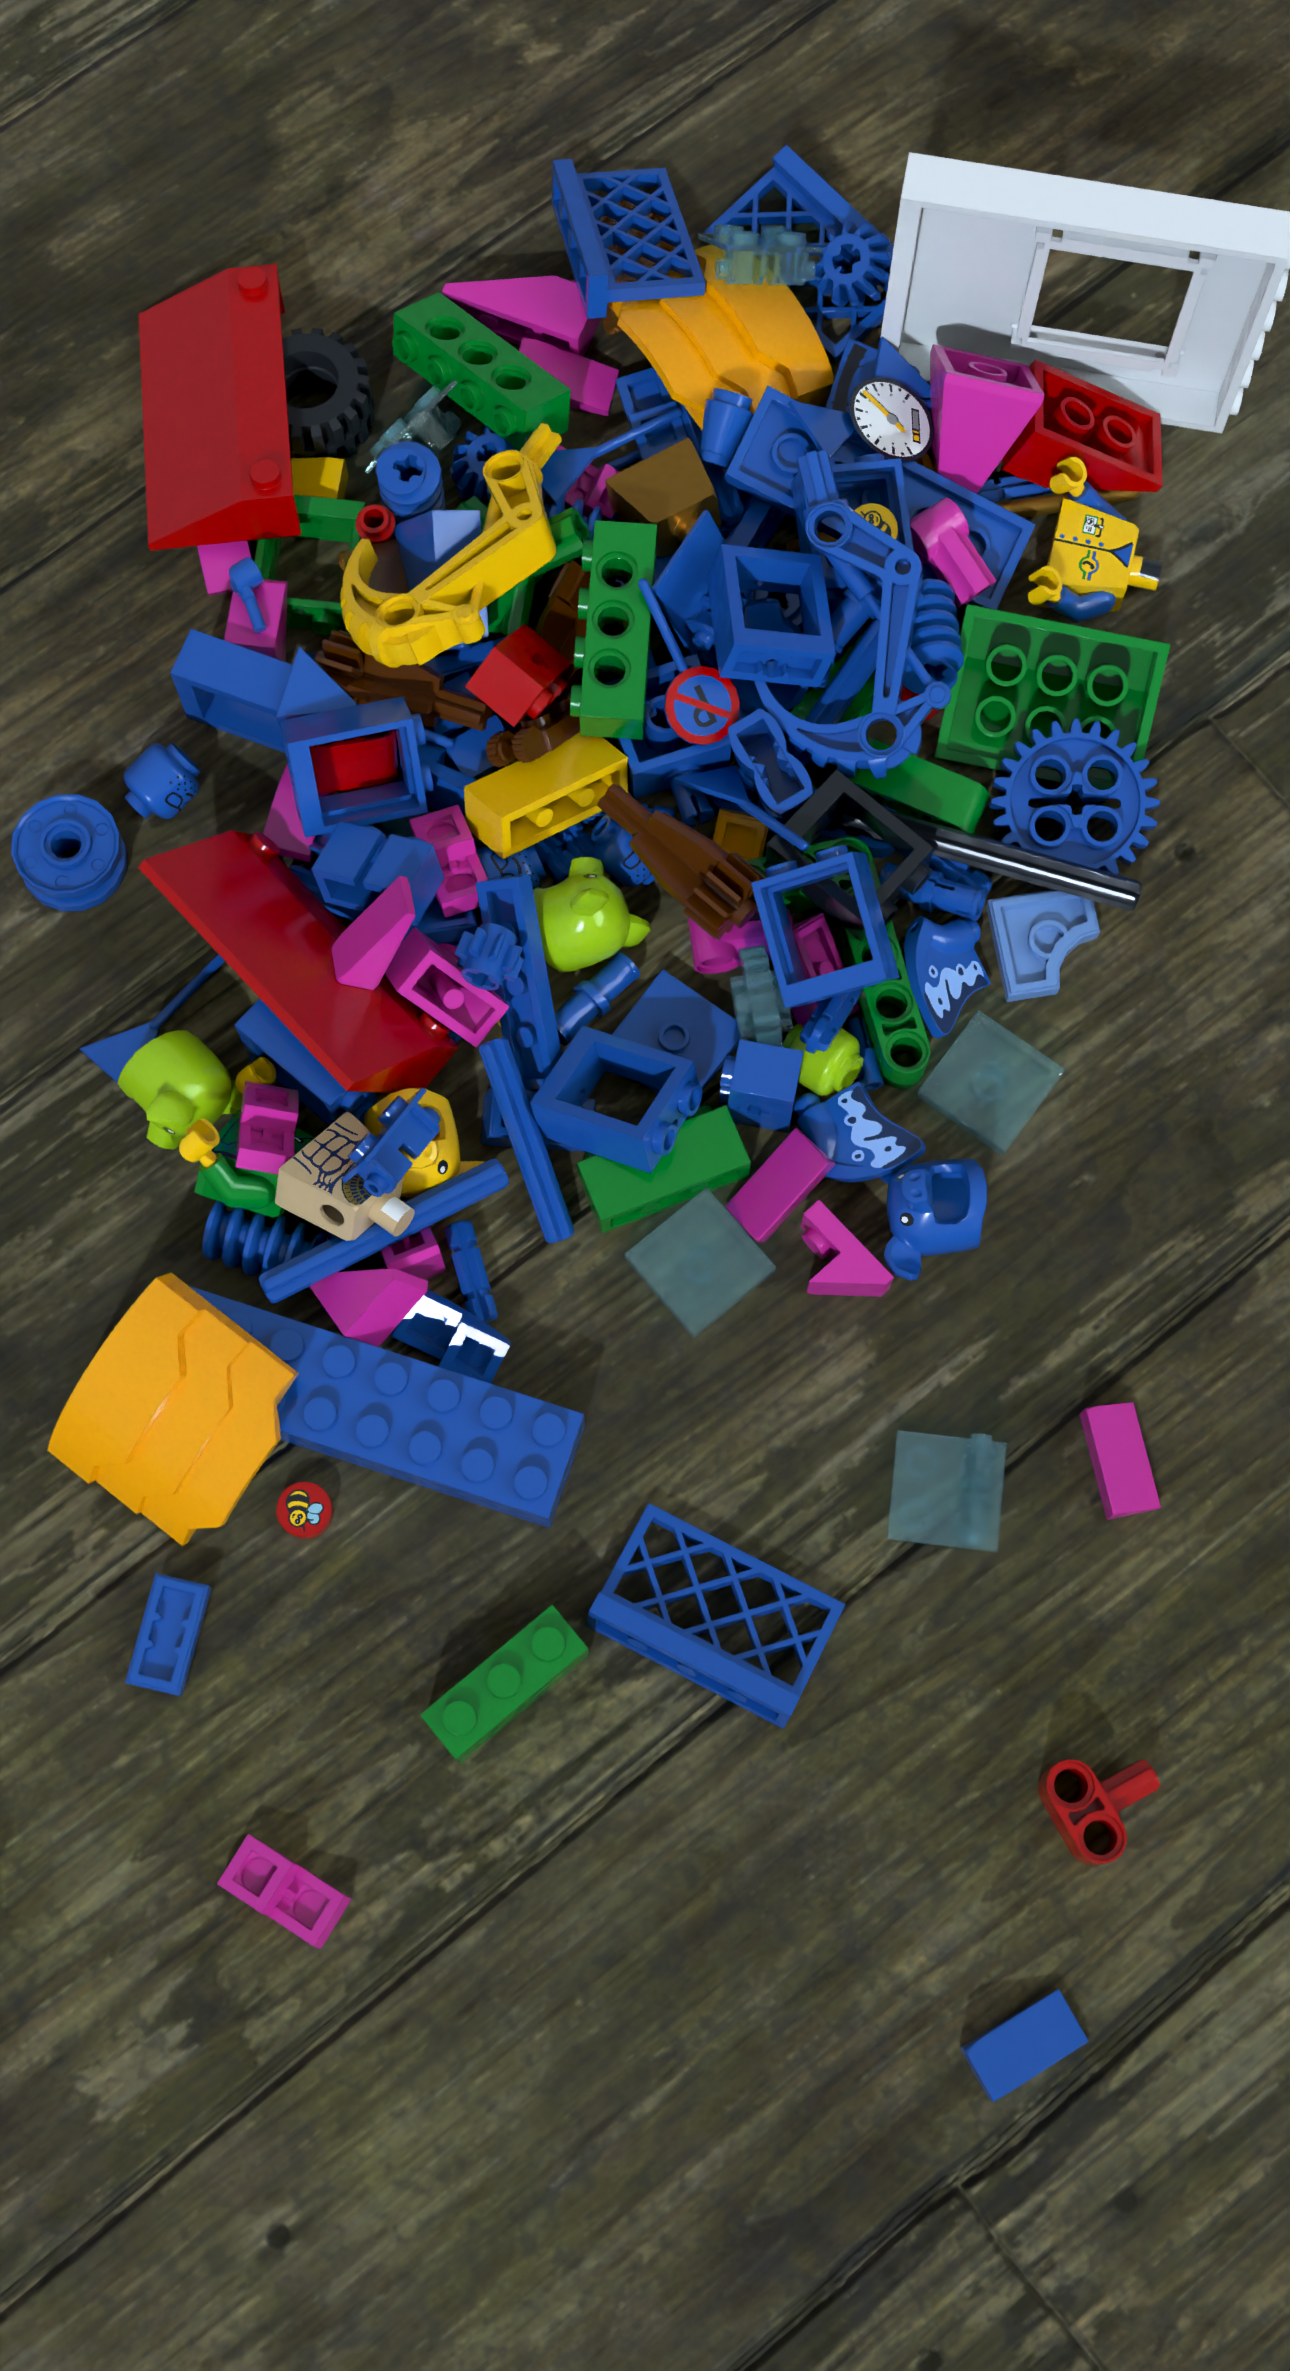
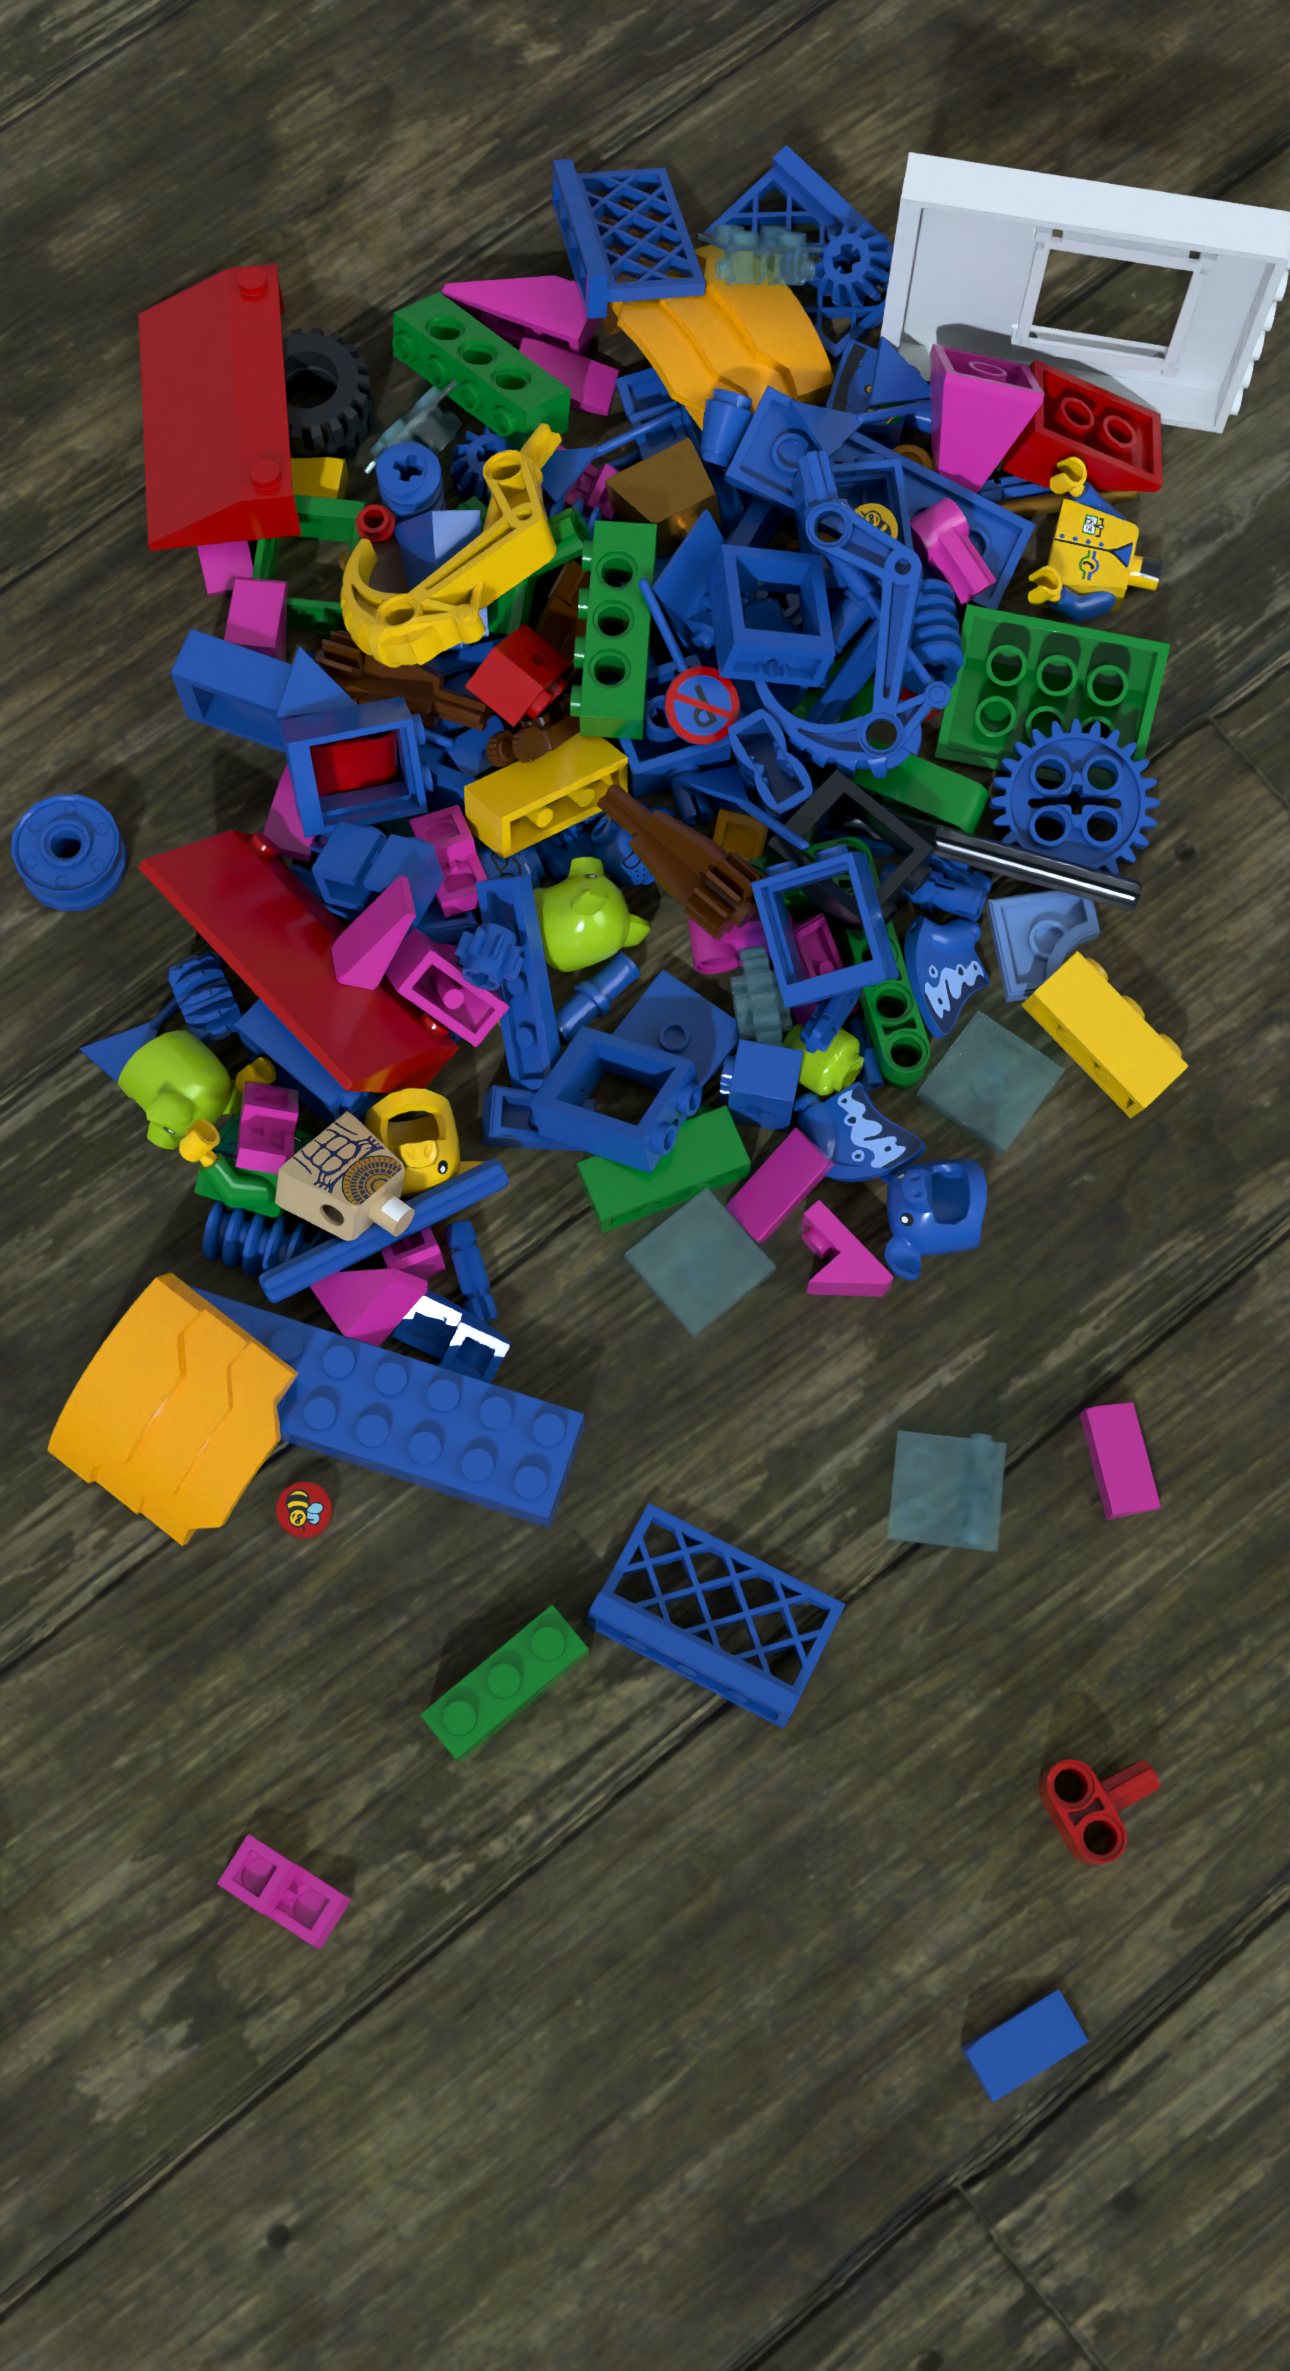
blue head [124,742,201,820] -> none
blue plate [125,1573,212,1697] -> none
blue hand [229,557,267,633] -> none
blue hinge [341,1087,441,1197] -> none
blue axle [479,1037,575,1243] -> none
white sticker [850,378,934,462] -> none
none -> blue gear [168,951,243,1045]
none -> yellow brick [1021,951,1188,1119]

